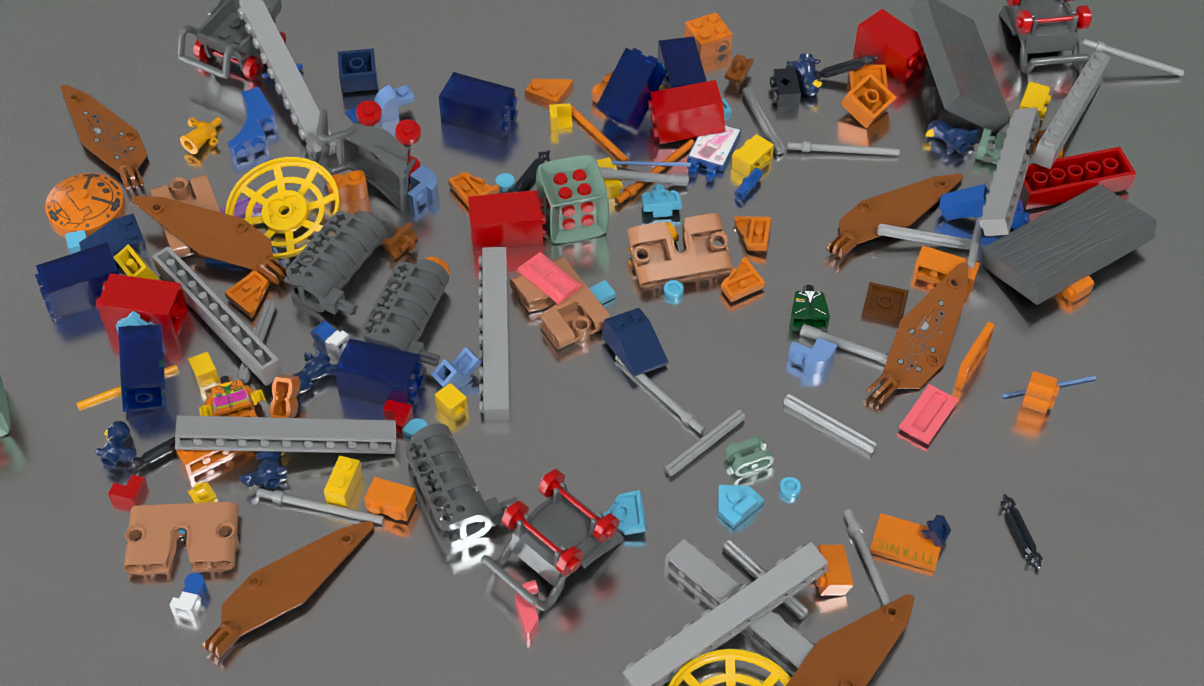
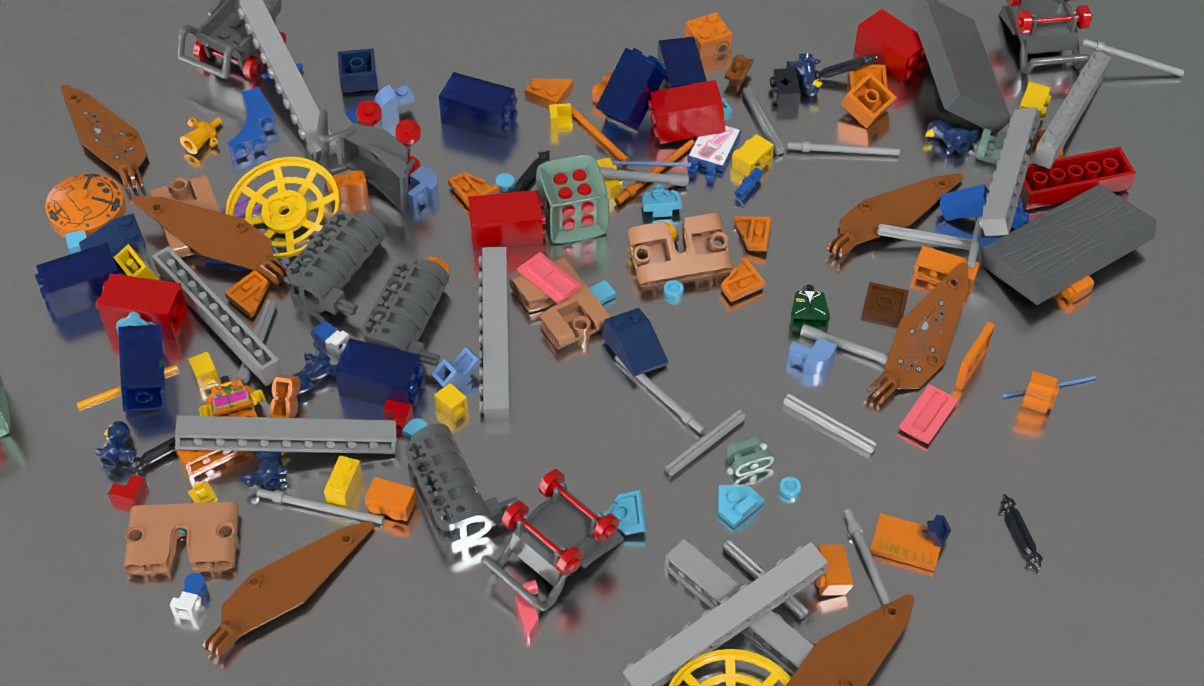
dark orange hips [382,222,418,260] -> none

